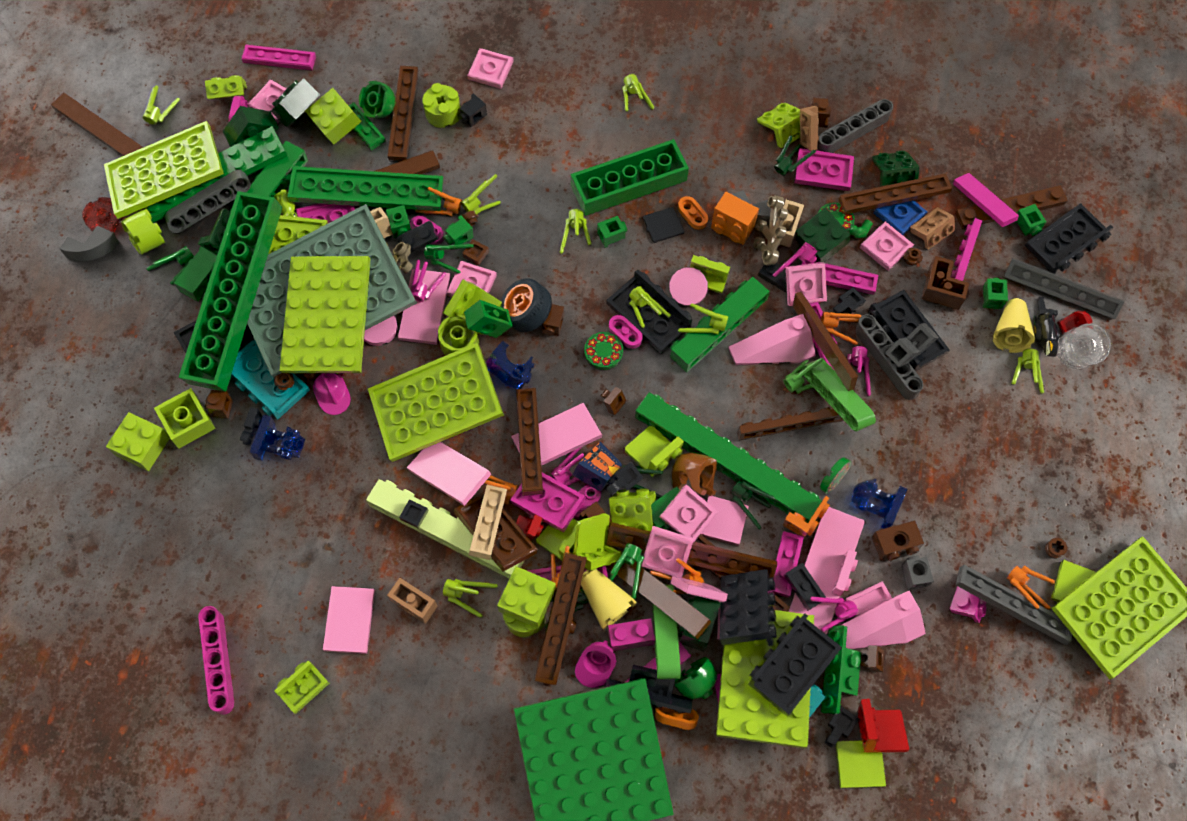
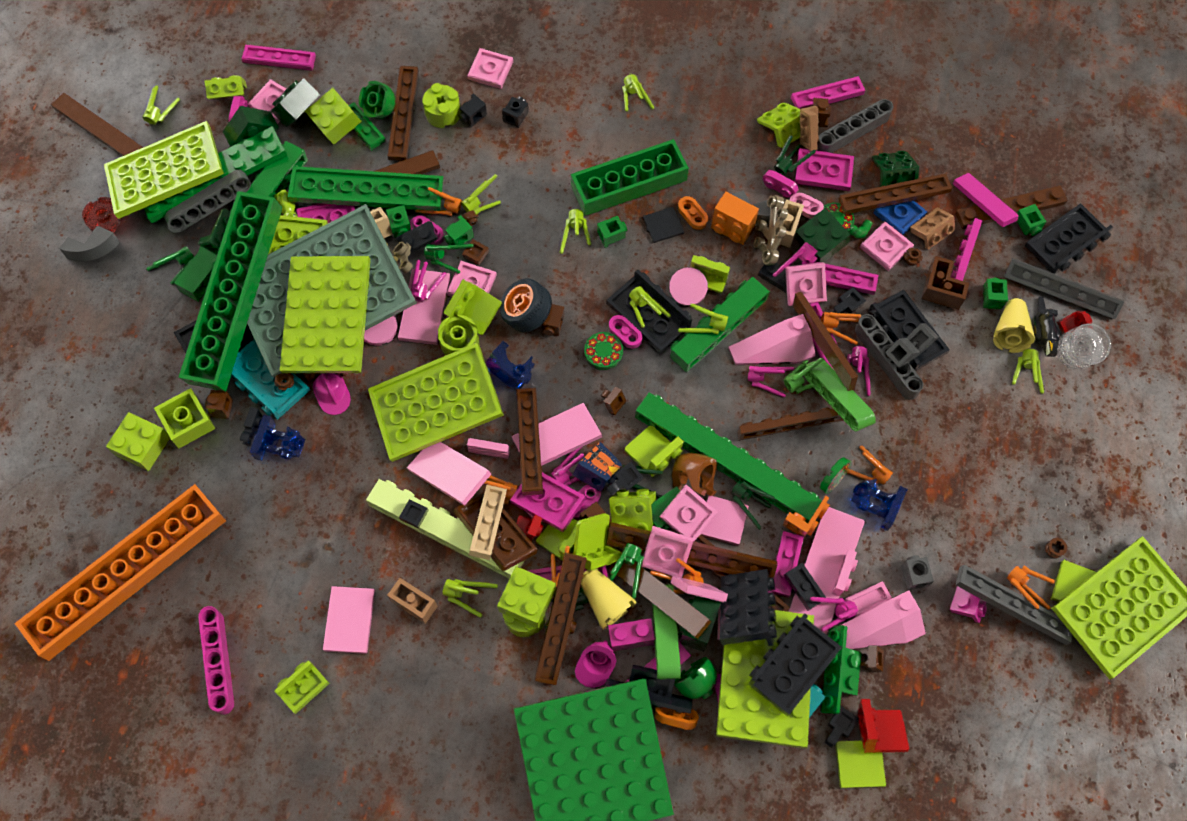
lime brick [121,209,165,255] -> none
green brick [464,300,512,338] -> none
reddish brown brick [871,520,924,561] -> none
none -> orange brick [14,484,226,661]
none -> bright pink tile [467,438,510,459]
none -> black brick [502,97,529,128]
none -> dark pink plant [747,366,794,398]
none -> dark pink plate [763,170,799,198]
none -> bright pink plate [789,193,824,219]
none -> dark pink plate [791,76,865,109]
none -> orange plant [847,445,893,486]

